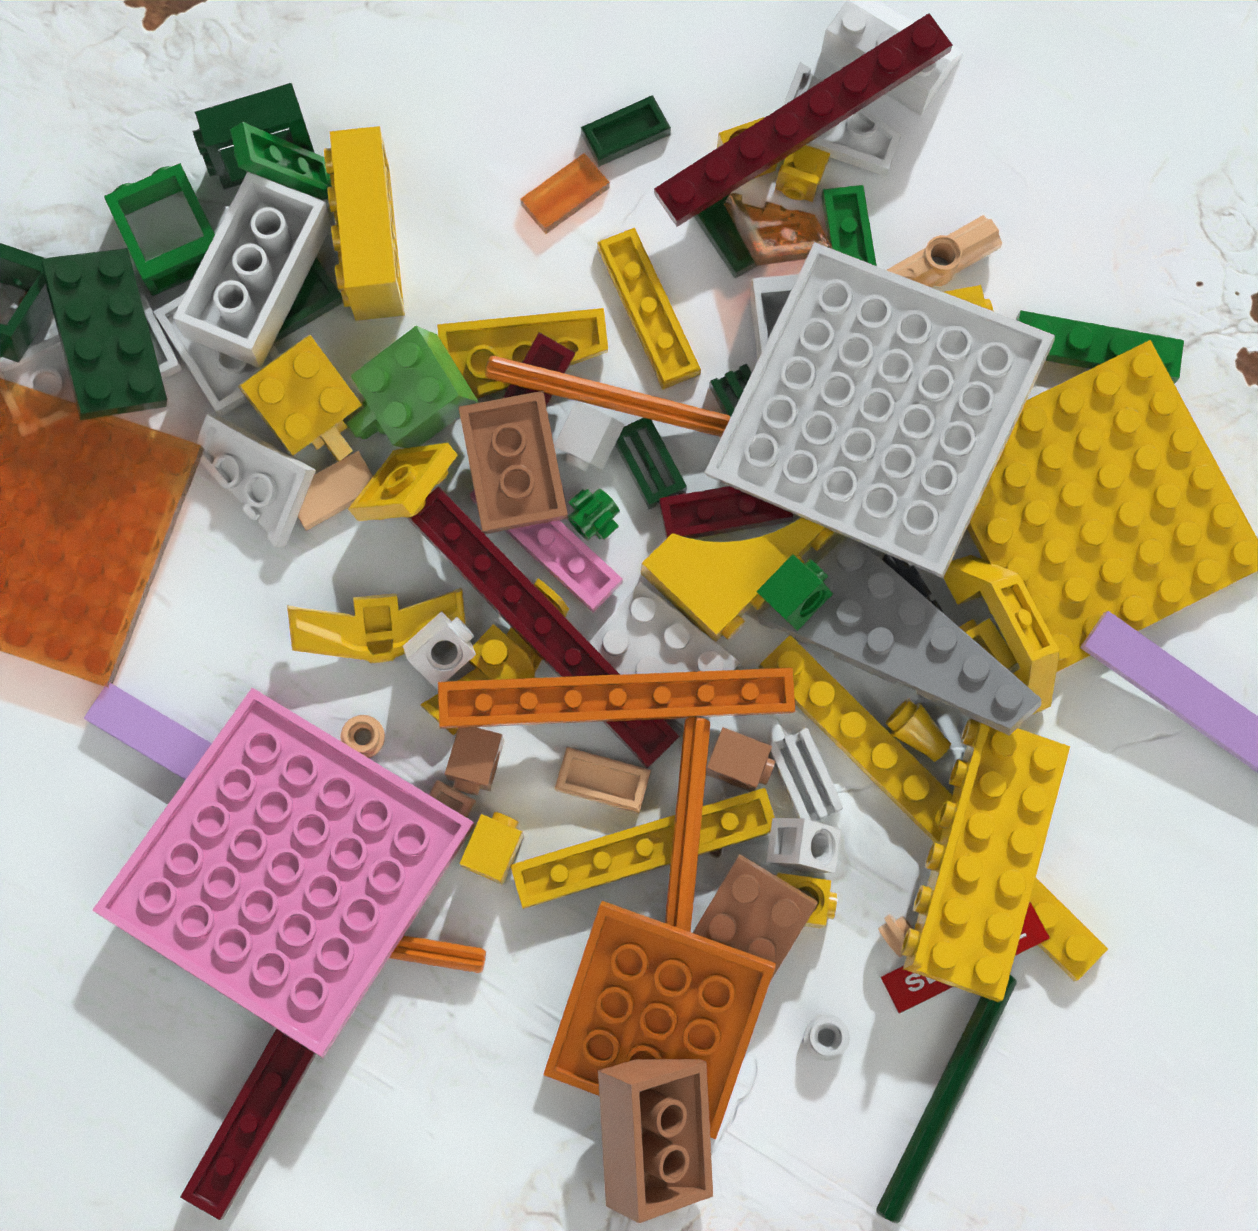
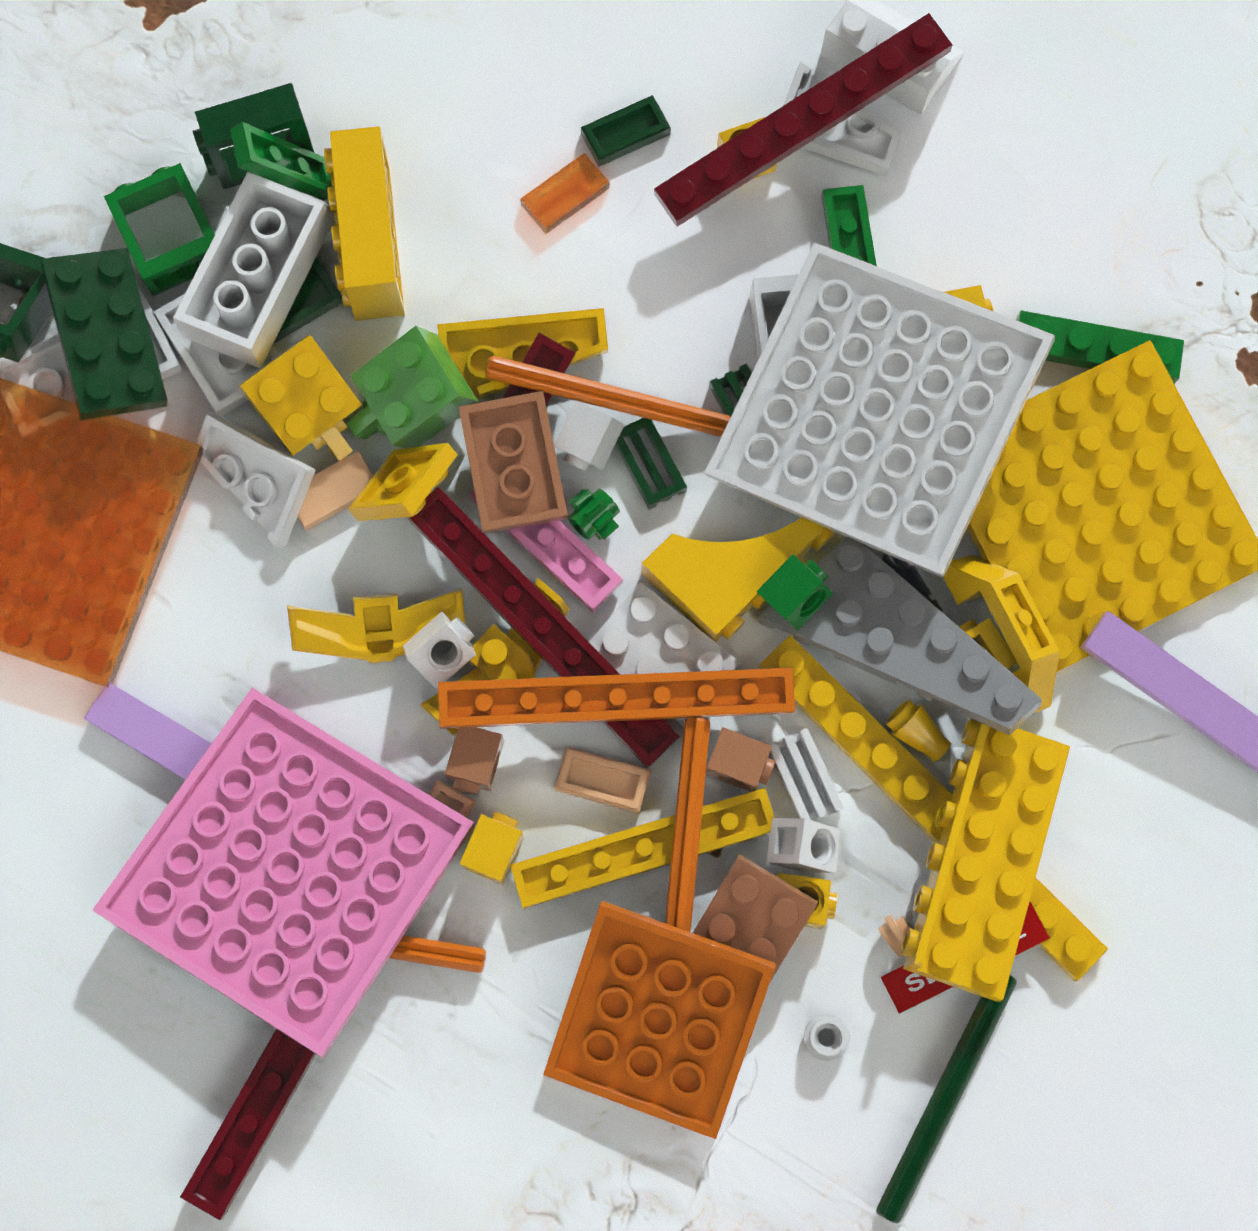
light nougat plate [340,715,385,758] -> none
yellow tile [597,227,701,390] -> none
nougat slope [598,1059,713,1223] -> none
dark red plate [659,486,793,539] -> none
dark green tile [694,193,771,279] -> none
clear orange wing [724,193,832,266] -> none
yellow bracket [775,145,830,202] -> none
light nougat piece [887,215,1002,288] -> none

